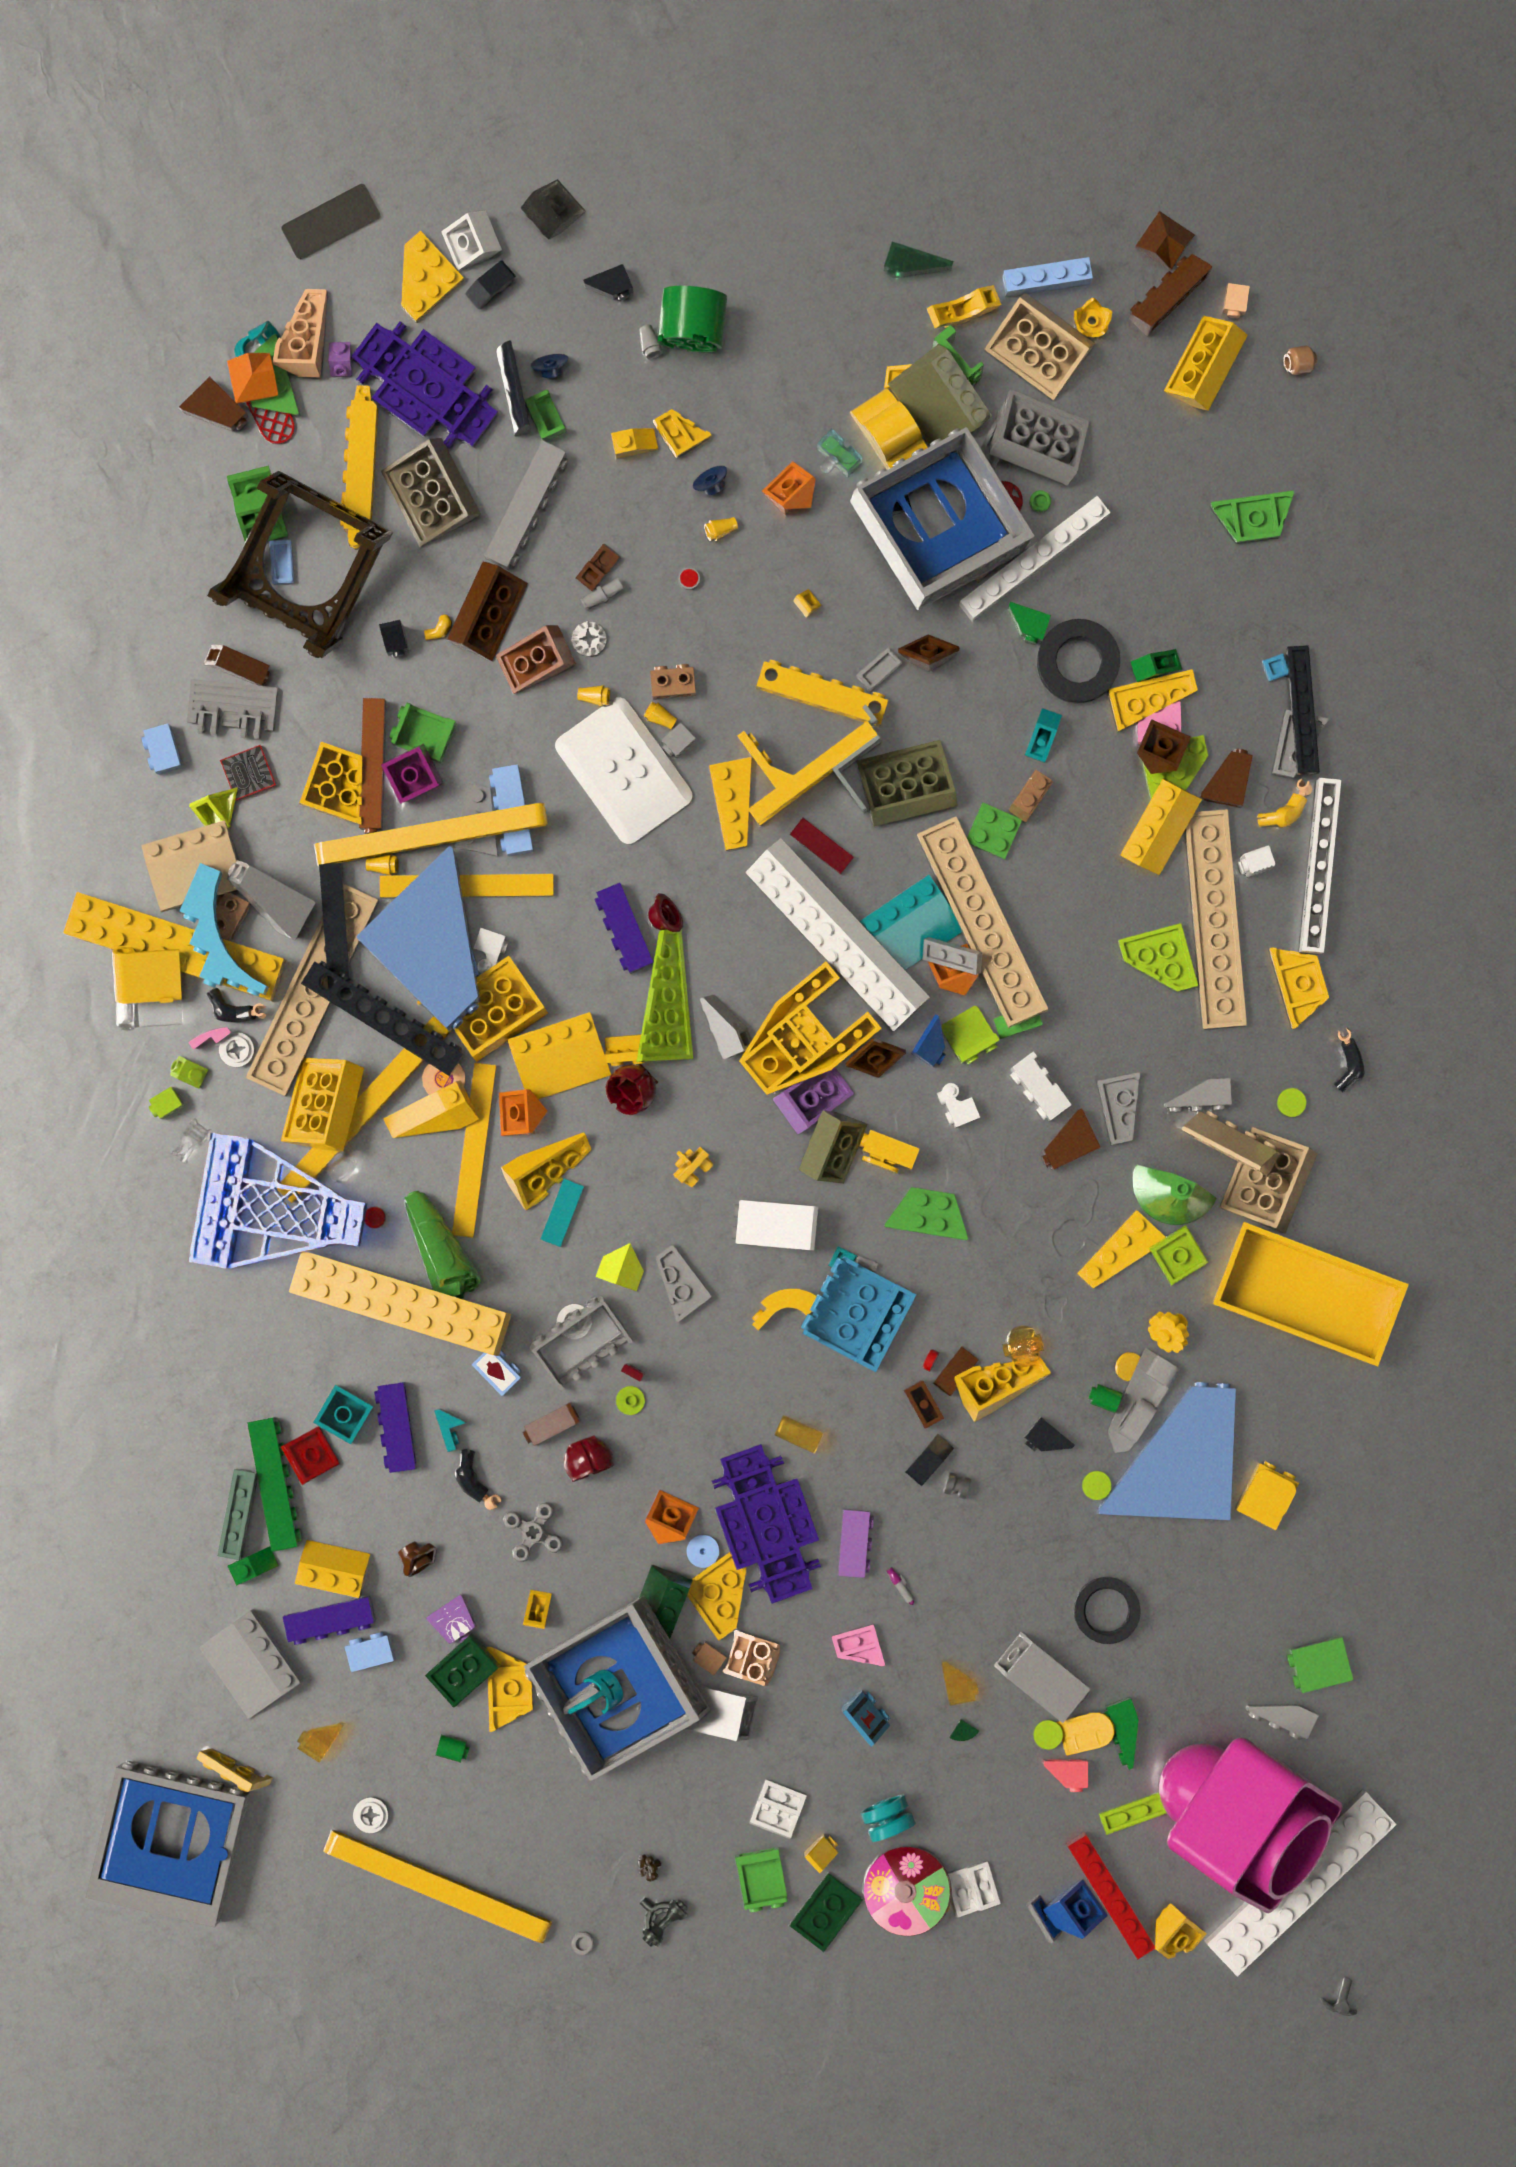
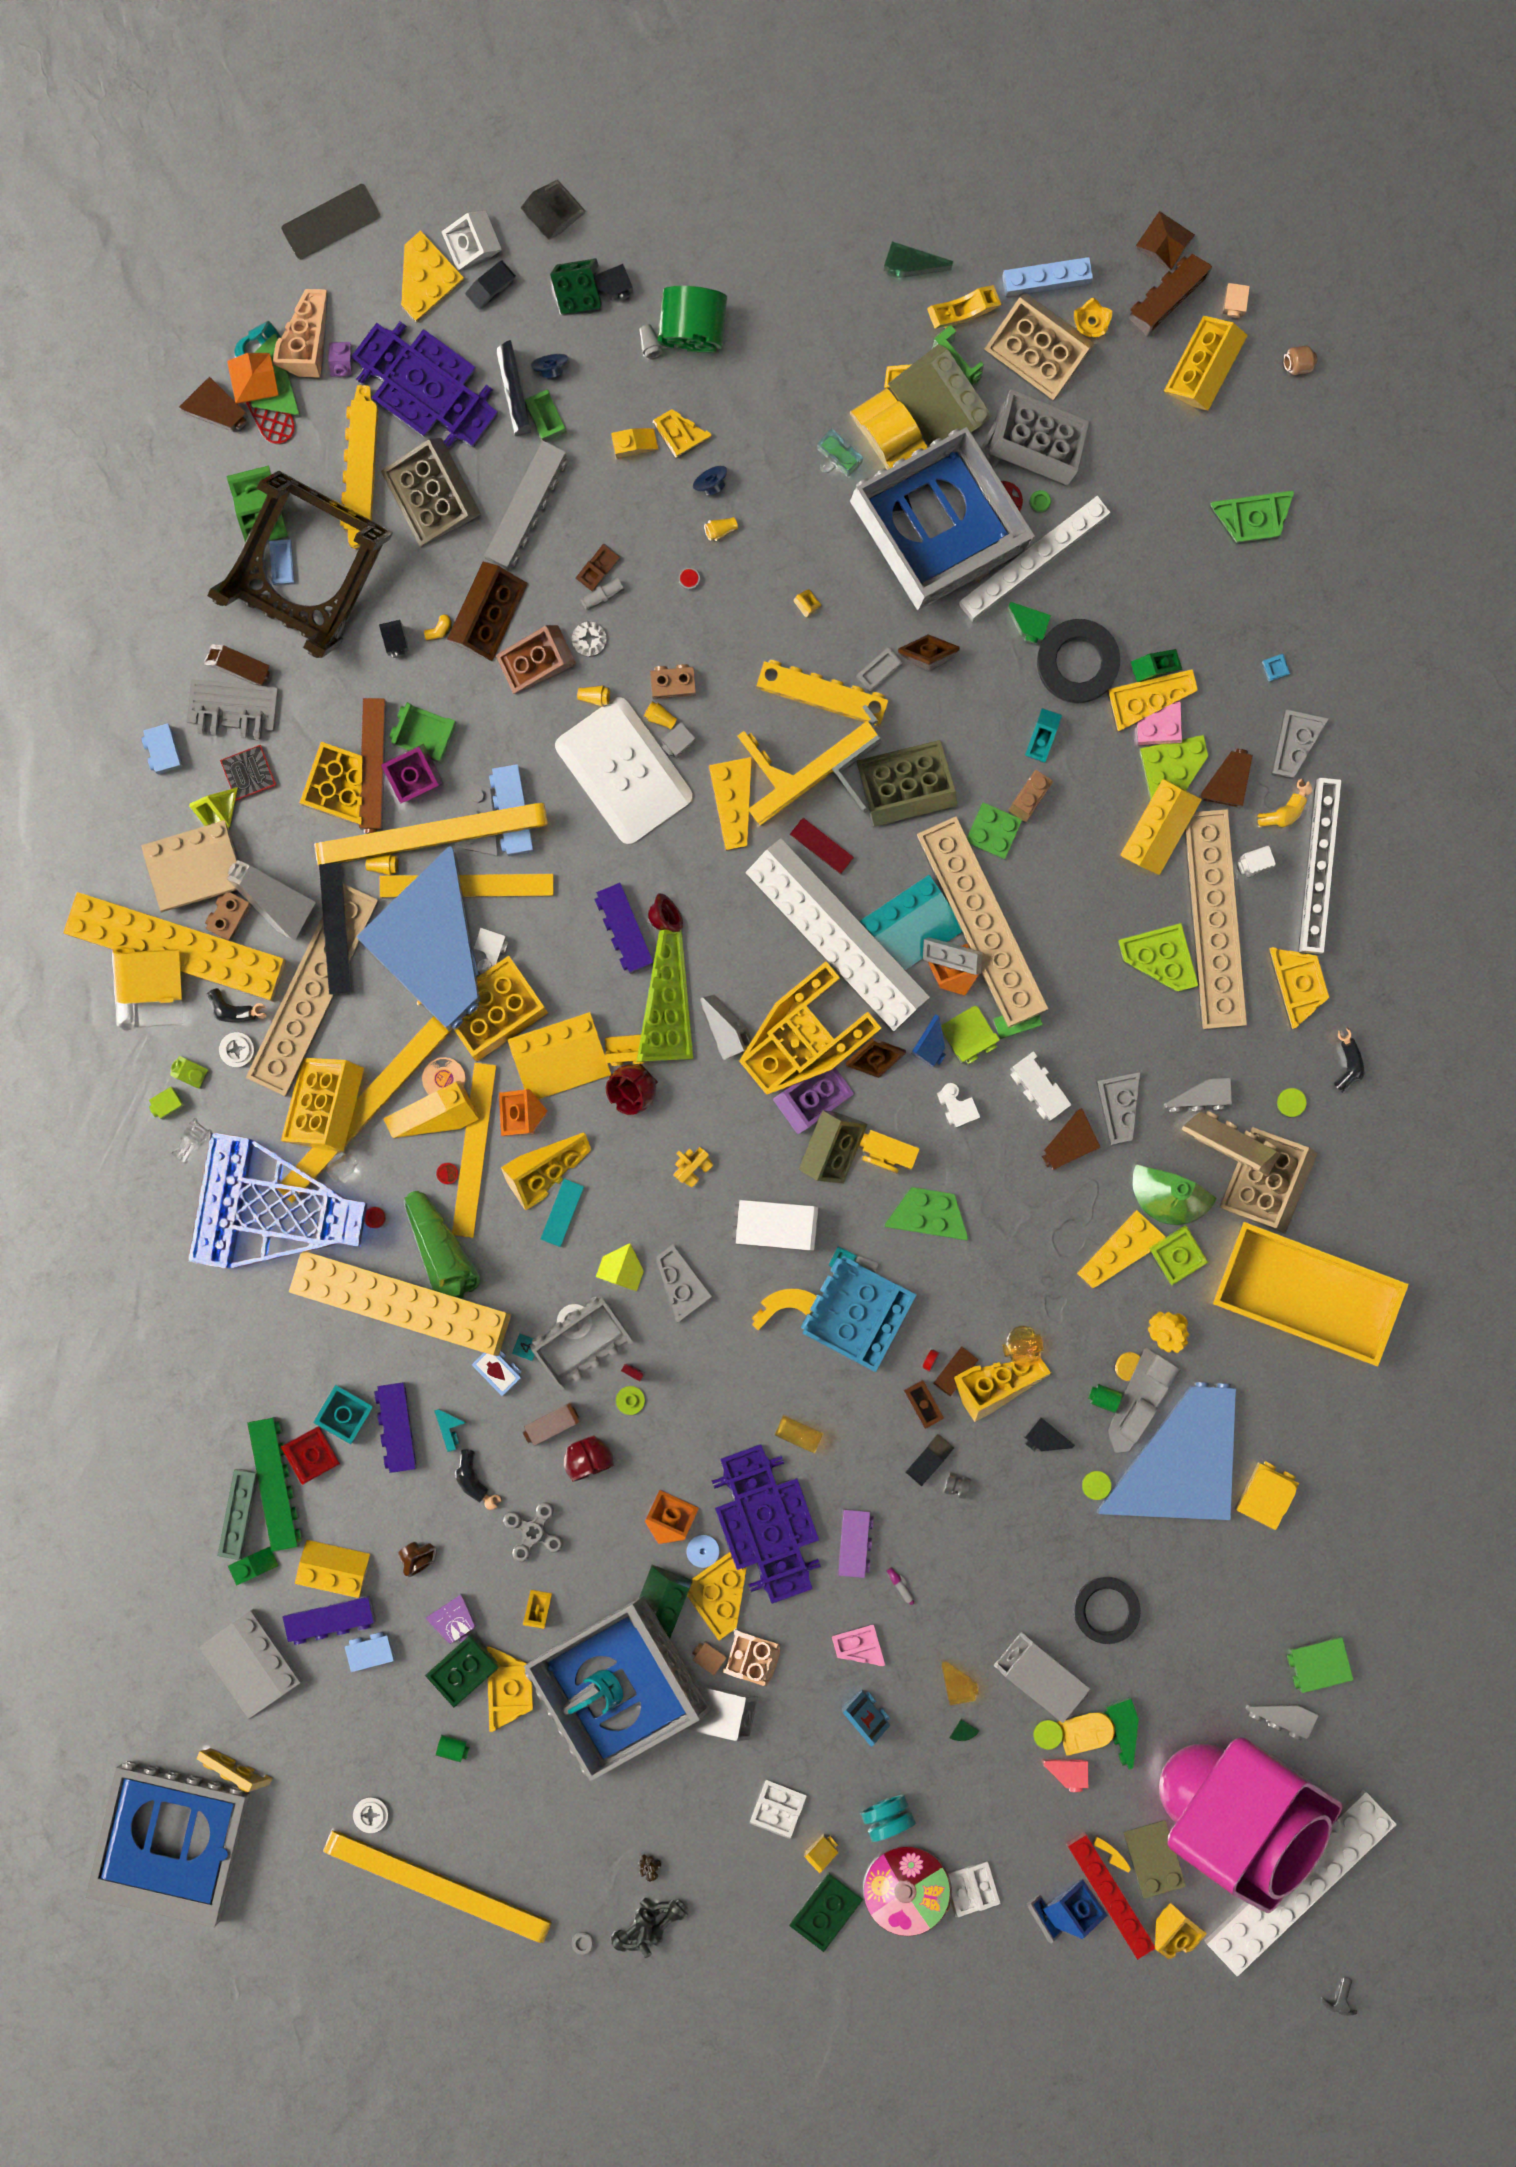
medium azure arch [180,863,269,997] -> none
bright pink slope [188,1027,231,1050] -> none
clear yellow slope [297,1721,345,1763] -> none
black brick [301,960,464,1077] -> none
bright green panel [735,1847,788,1912] -> none
orange slope [762,461,816,515] -> none
lime tile [1099,1792,1167,1835] -> none
reddish brown slope [1137,719,1191,774] -> none
black tile [1286,645,1320,775] -> none
none -> red tile [436,1163,459,1185]
none -> teal tile [512,1333,535,1361]
none -> dark green bracket [550,258,602,314]
none -> pearl dark grey piece [611,1907,656,1958]
none -> yellow slope [1092,1835,1131,1873]
none -> olive slope [1123,1820,1186,1899]

